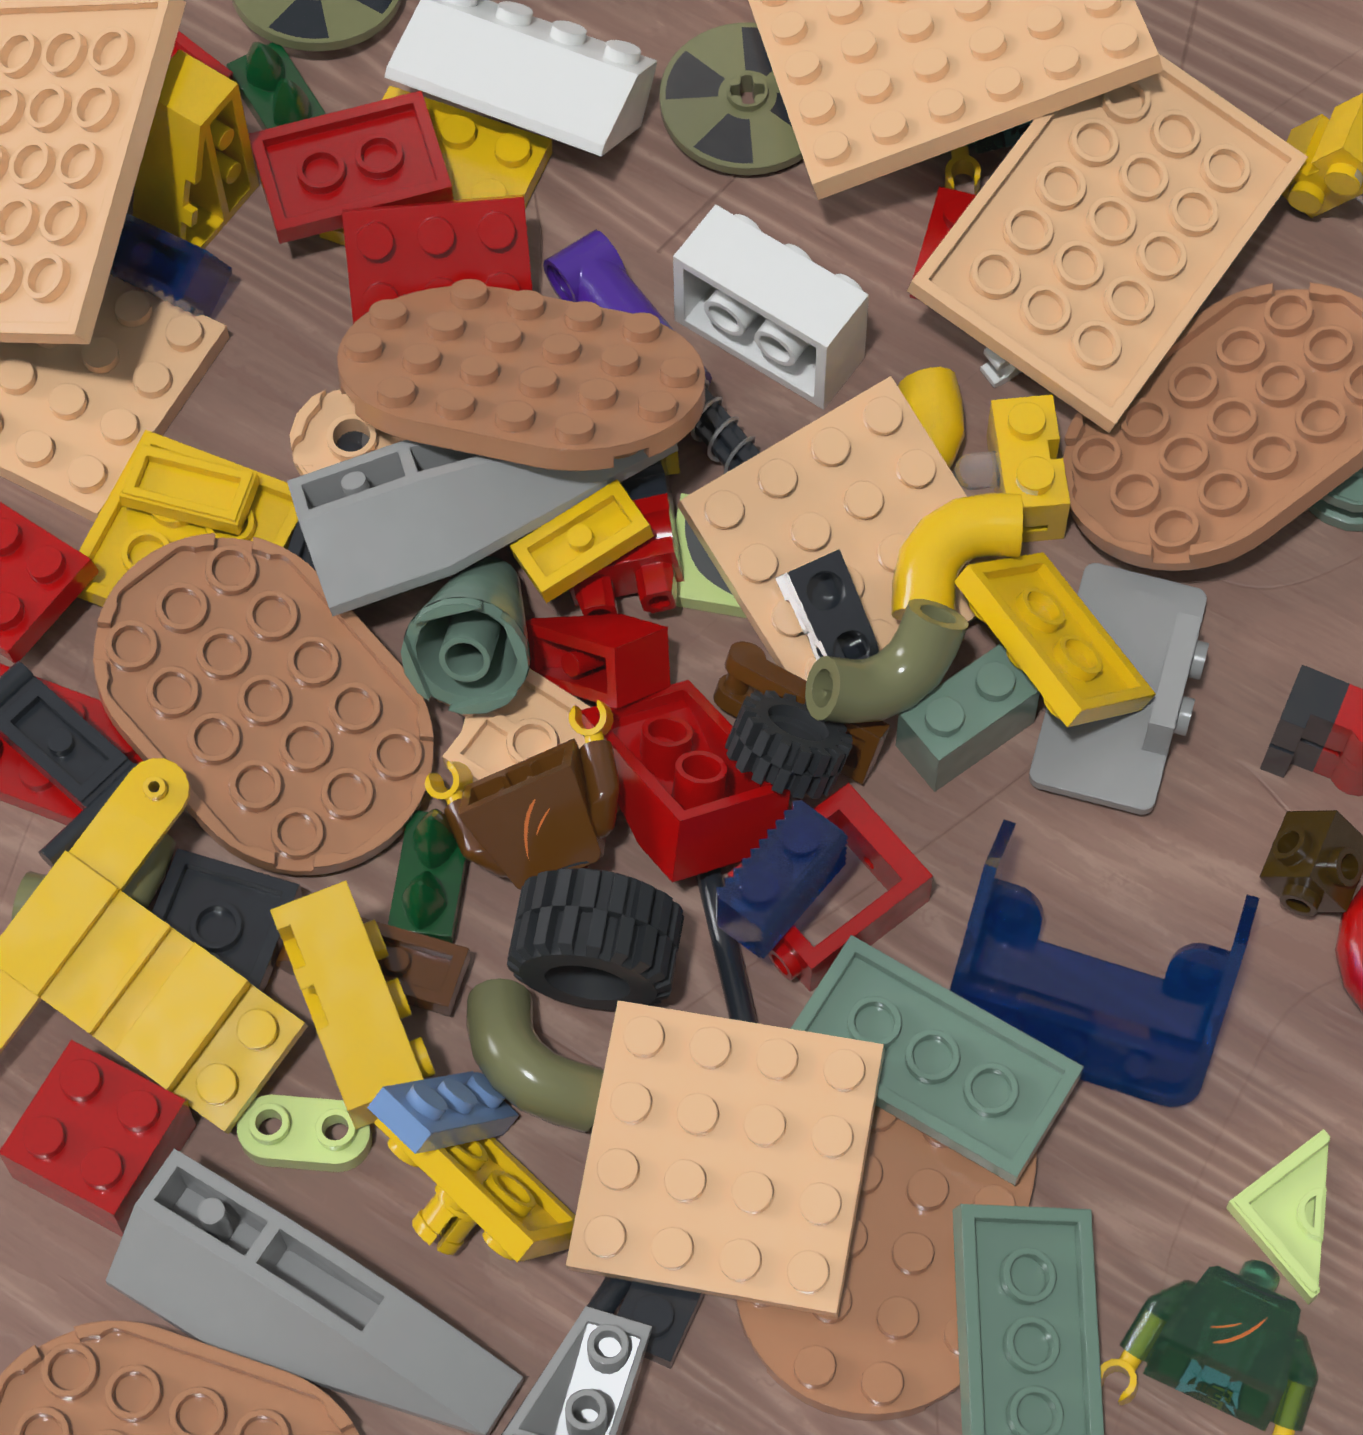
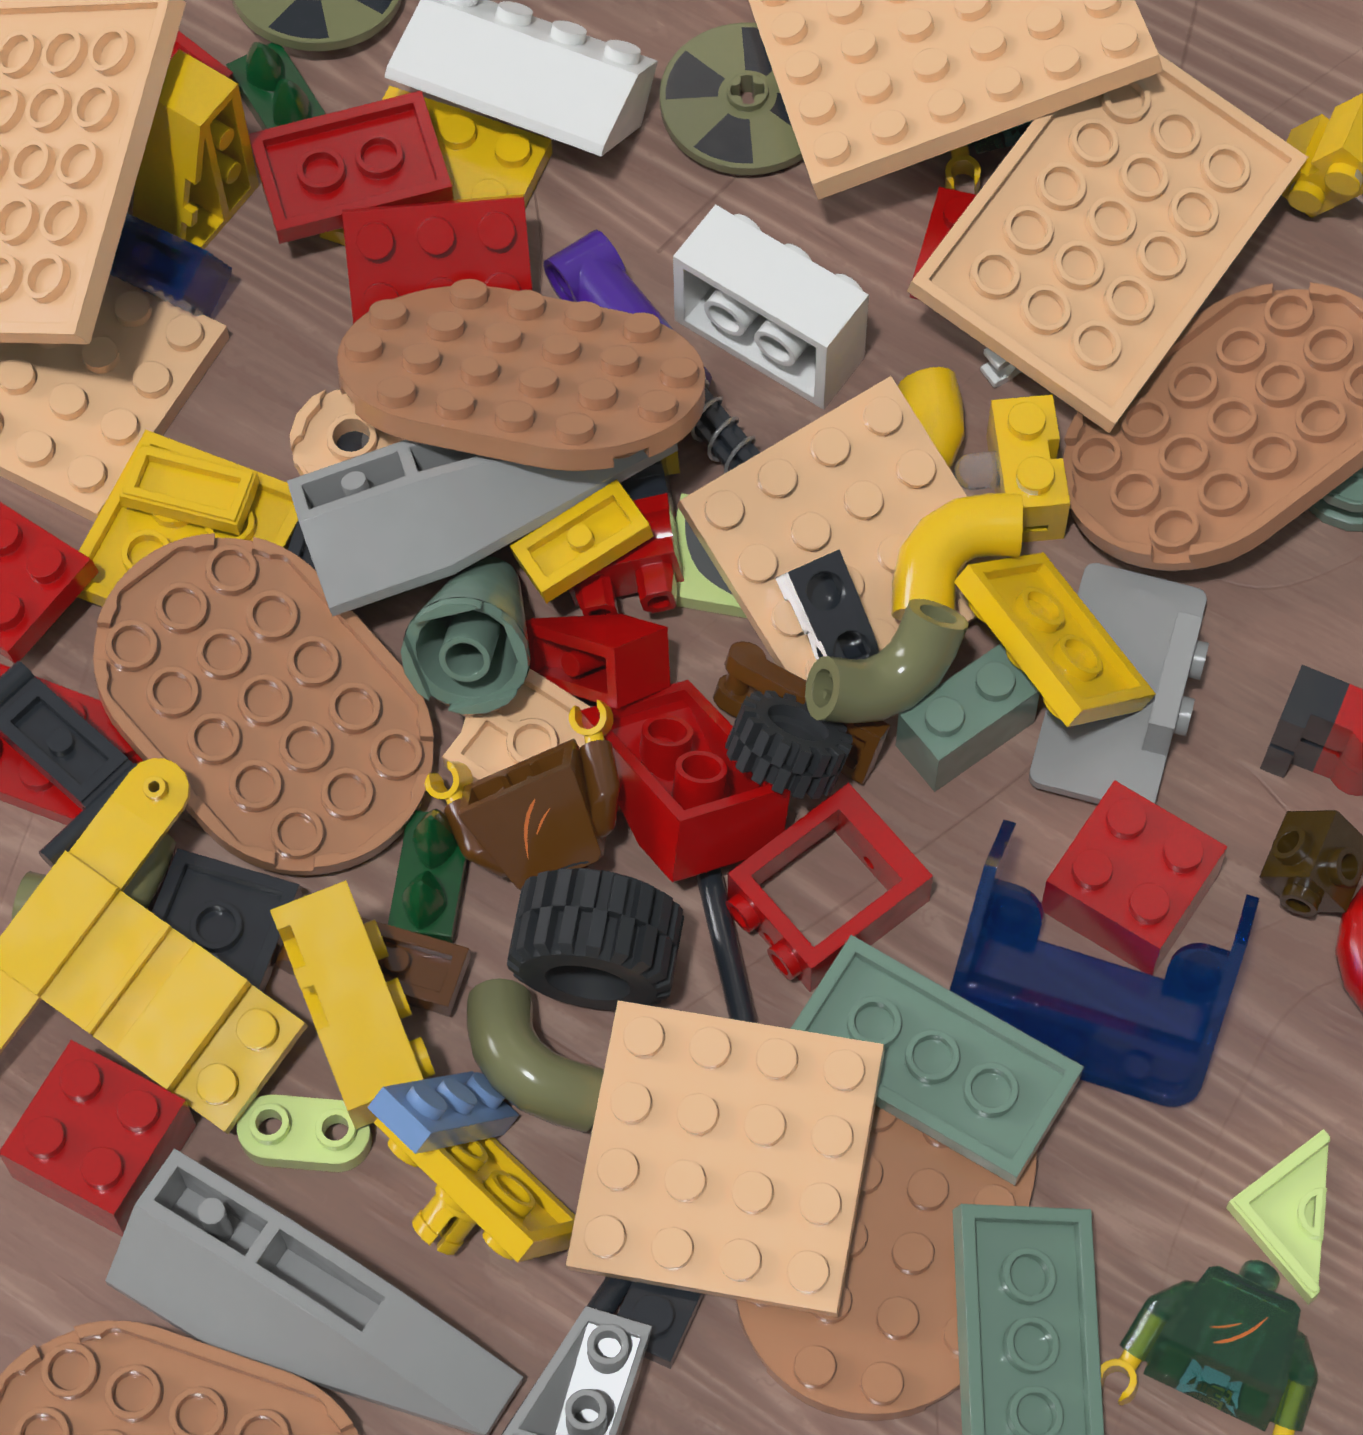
clear blue brick [716,800,848,959] -> none
none -> red brick [1040,780,1228,977]

